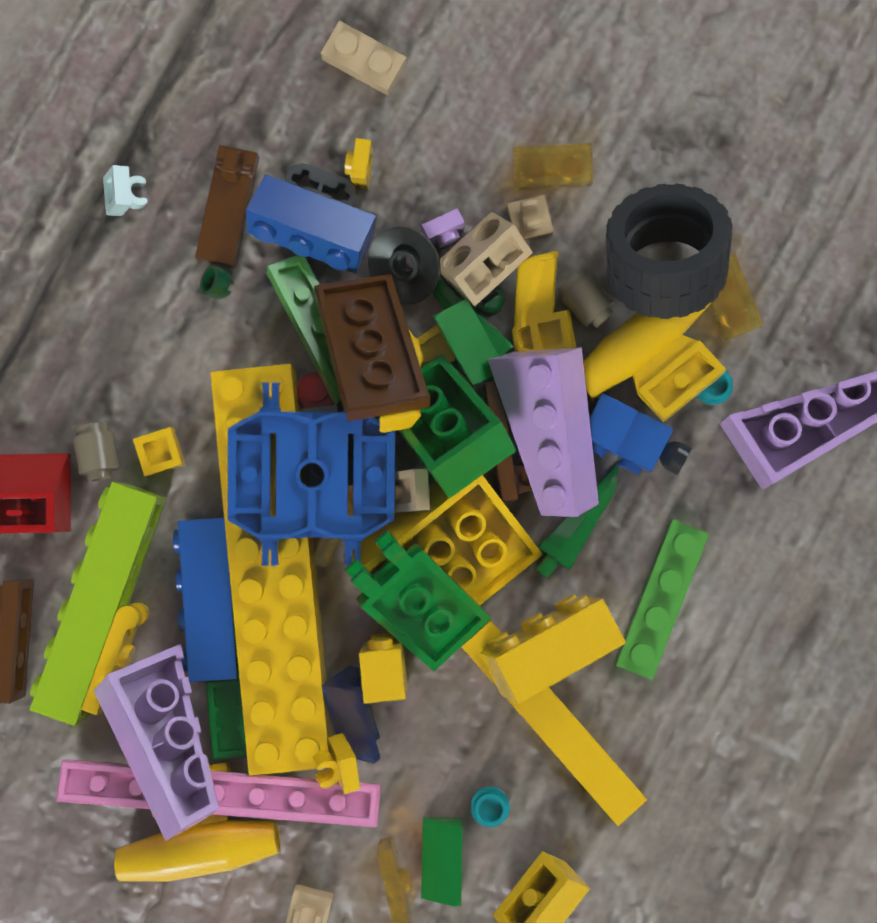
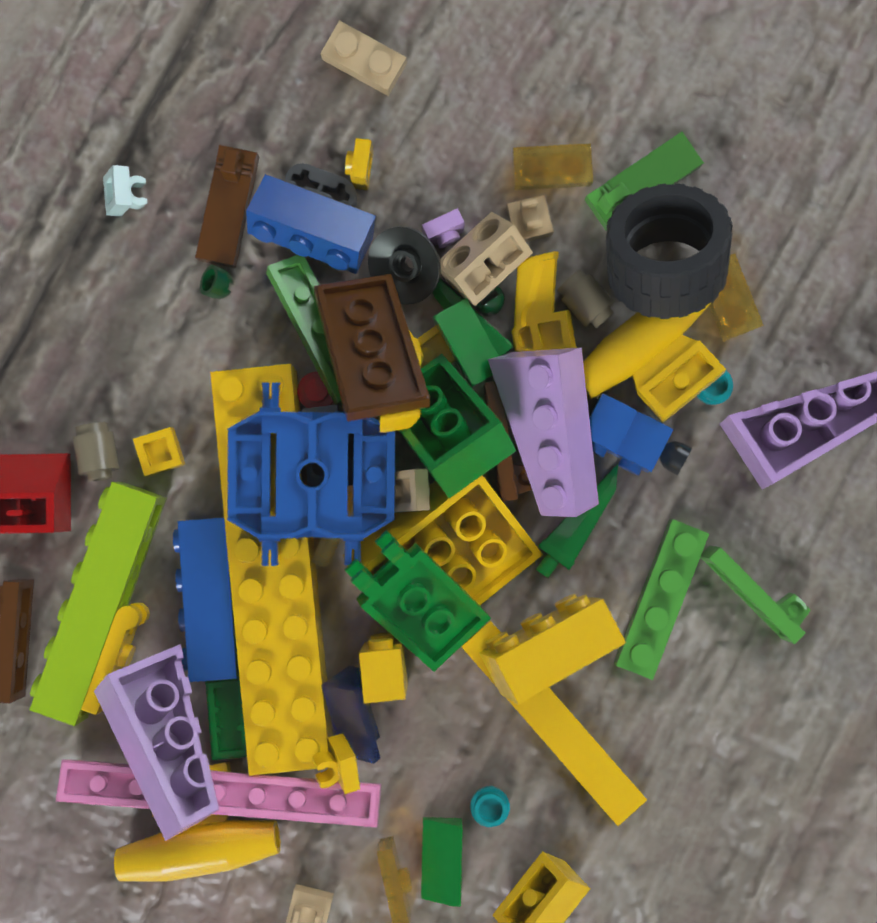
none -> bright green hinge [585,132,704,231]
none -> bright green hinge [700,545,811,644]

